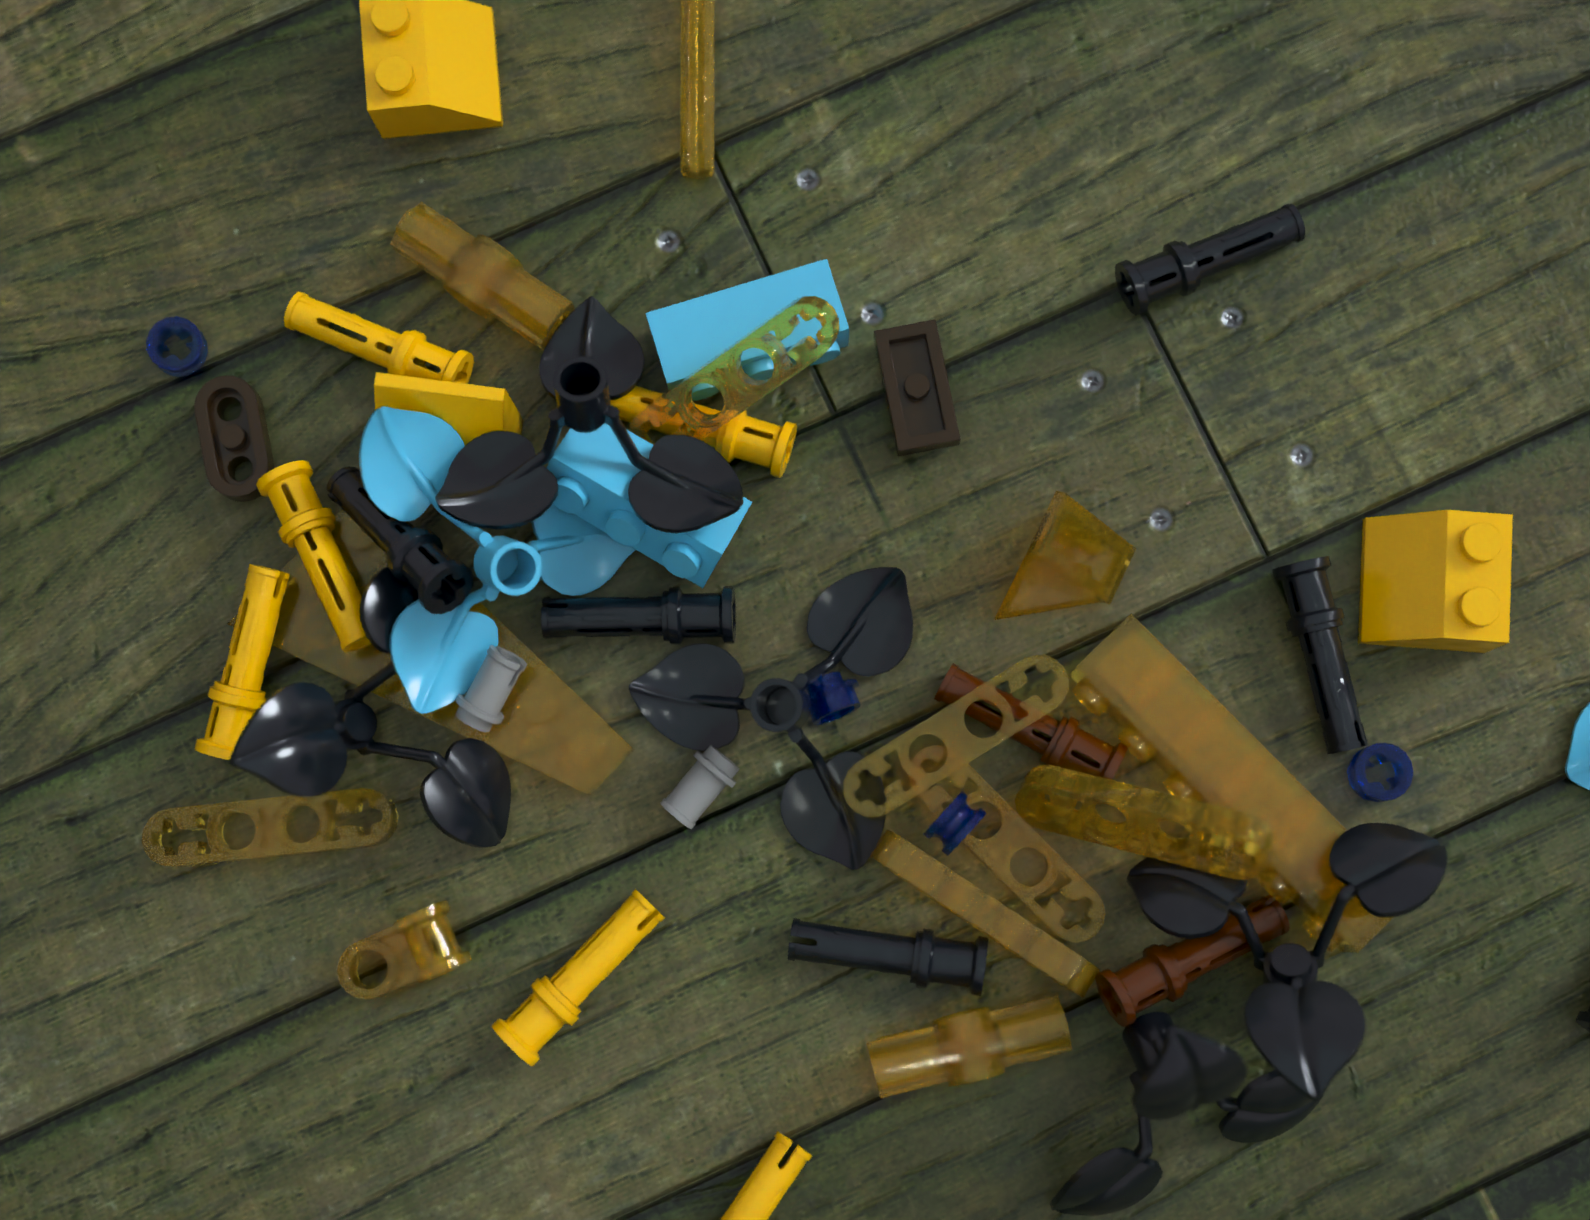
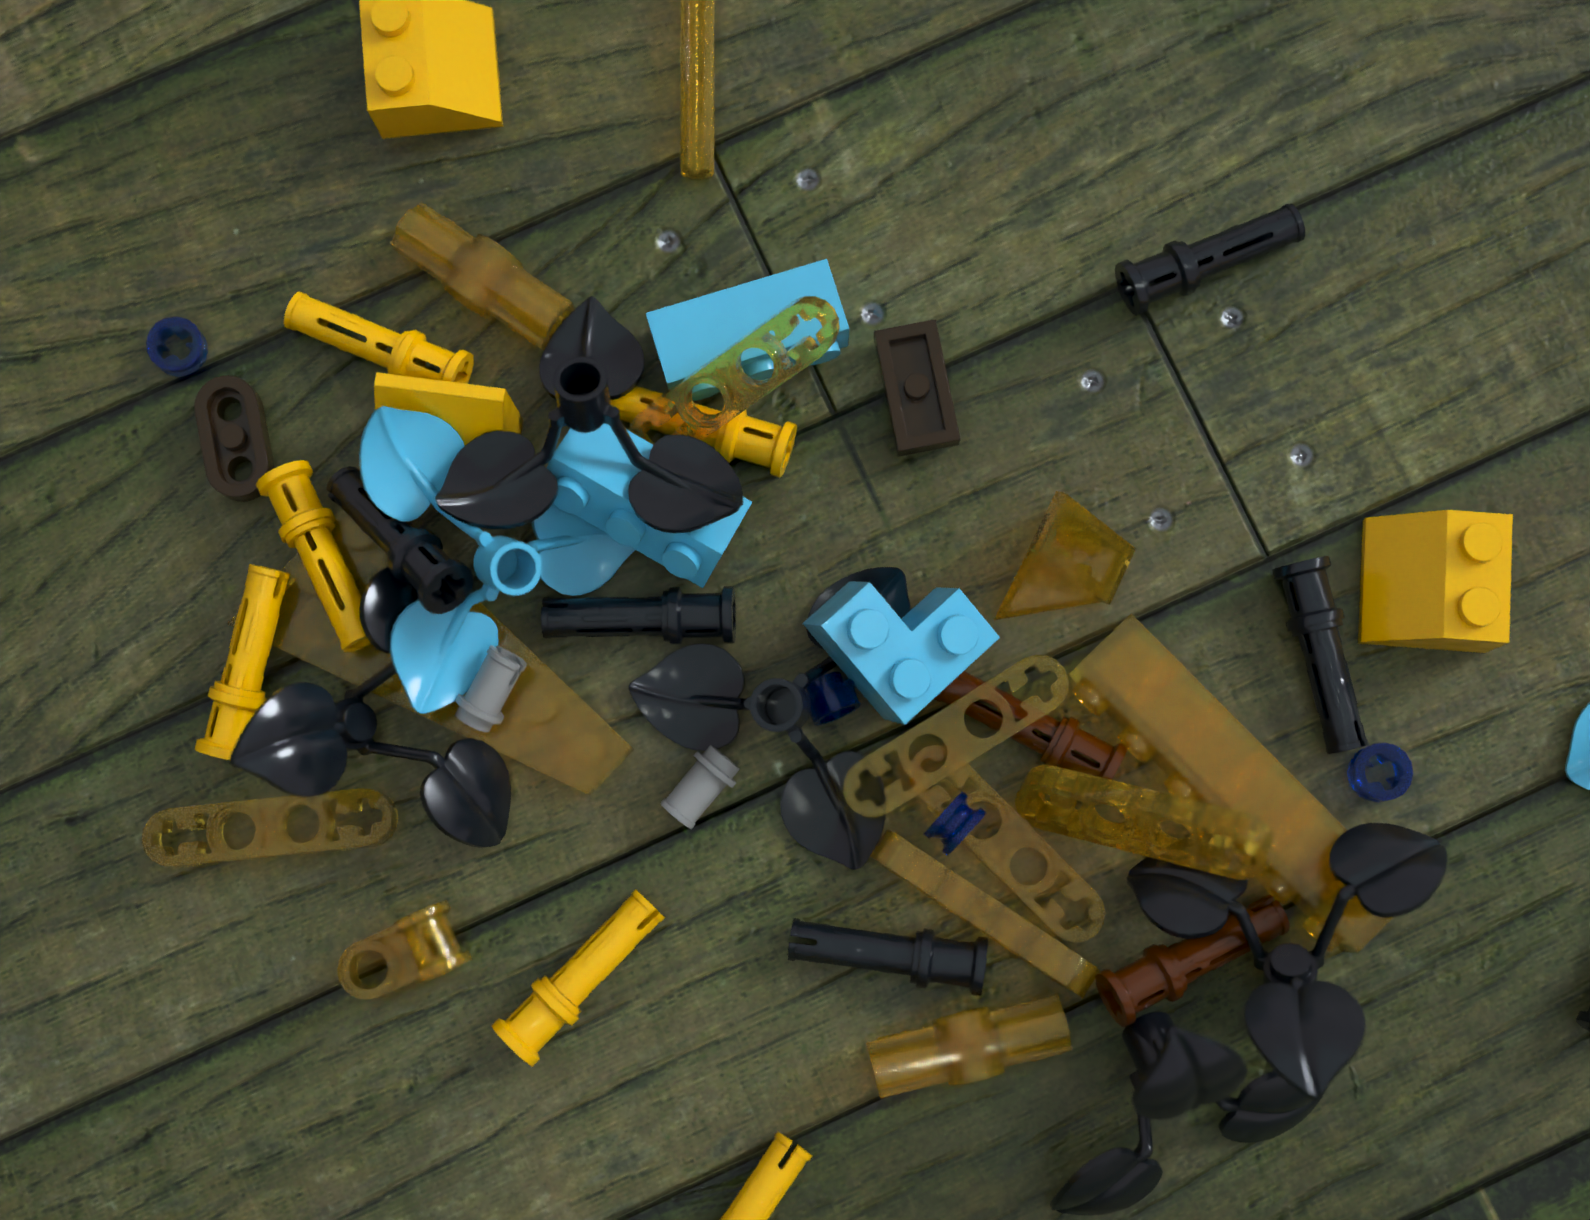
none -> medium azure brick [802,581,1000,725]

